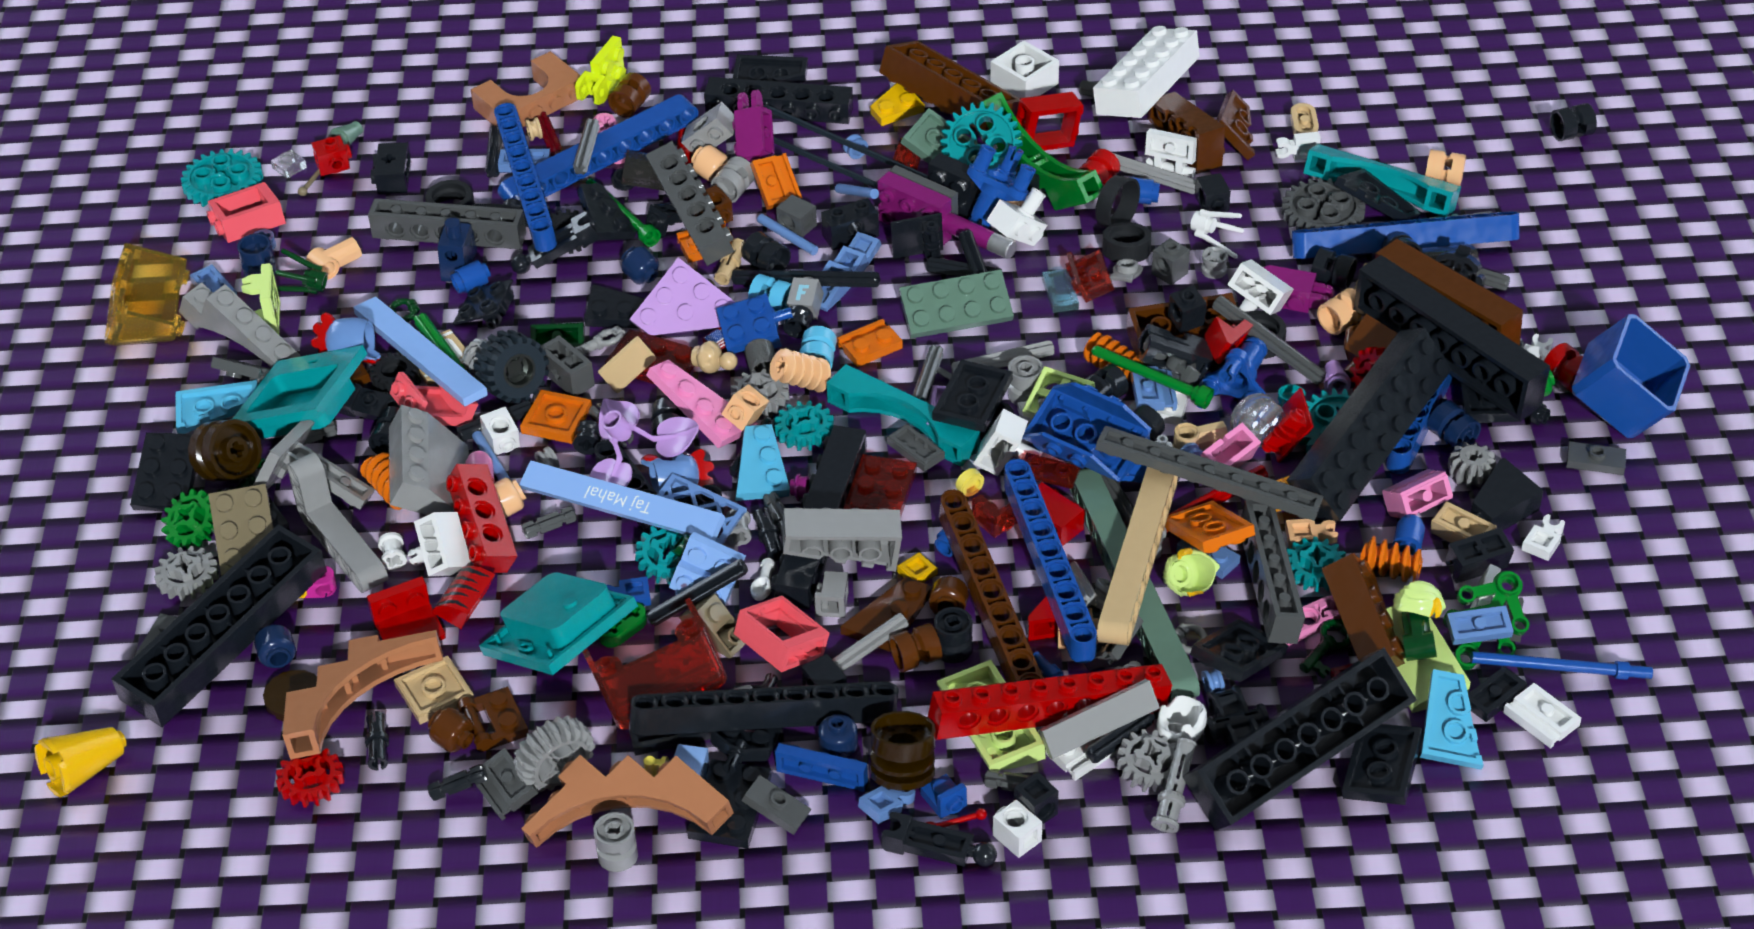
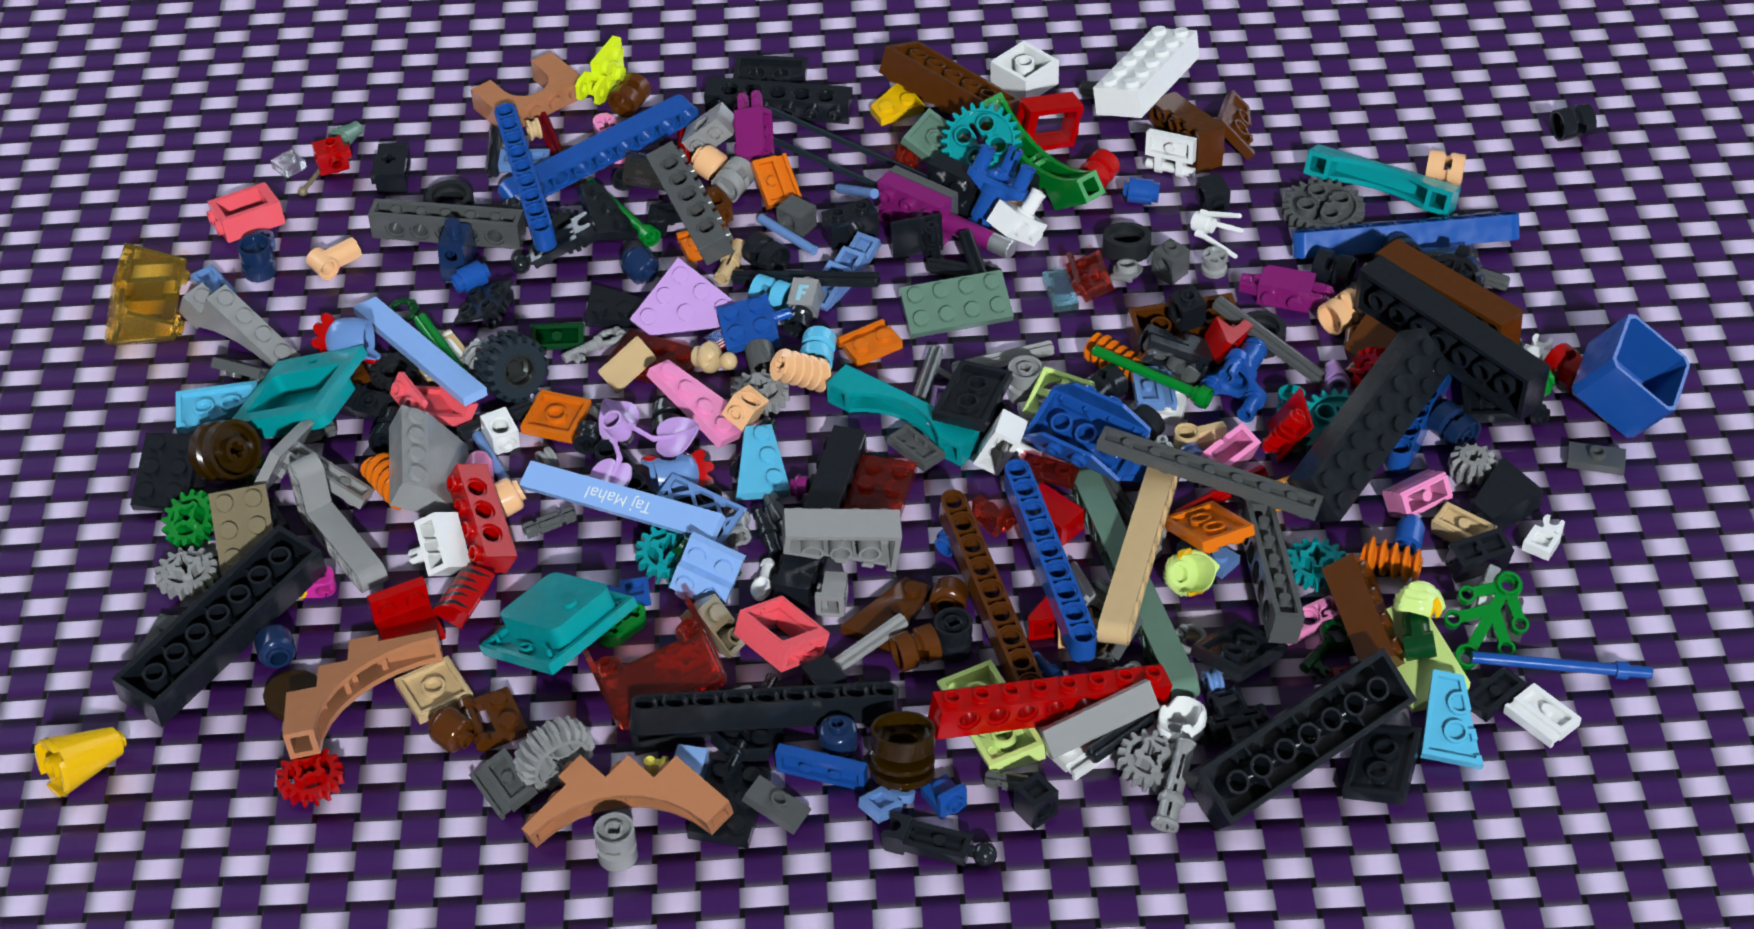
teal gear [180,149,264,207] -> none
yellowish green piece [241,263,281,334] -> none
dark green plant [275,248,328,294] -> none
black pin [365,711,389,771] -> none
white bush [378,532,407,570] -> none
black axle [427,764,488,801] -> none
dark grey brick [540,335,595,396] -> none
dark grey axle [573,118,600,175] -> none
black axle [647,559,748,626] -> none
teal gear [775,401,834,451] -> none
medium blue bush [843,134,868,159] -> none
yellow tile [897,552,938,583] -> none
red hinge [926,808,987,827] -> none
light yellow tile [956,468,984,497] -> none
white brick [993,800,1042,858] -> none
black tyre [1096,175,1140,227] -> none
light grey axle [1113,153,1196,194] -> none
white brick [1228,259,1294,315] -> none
clear head [1230,393,1285,448] -> none
white plate [1275,132,1321,160] -> none
light nougat plate [1285,519,1338,549] -> none
tan plate [1290,103,1319,135] -> none
black wing [1334,169,1422,221] -> none
medium blue plate [1446,606,1514,645] -> none

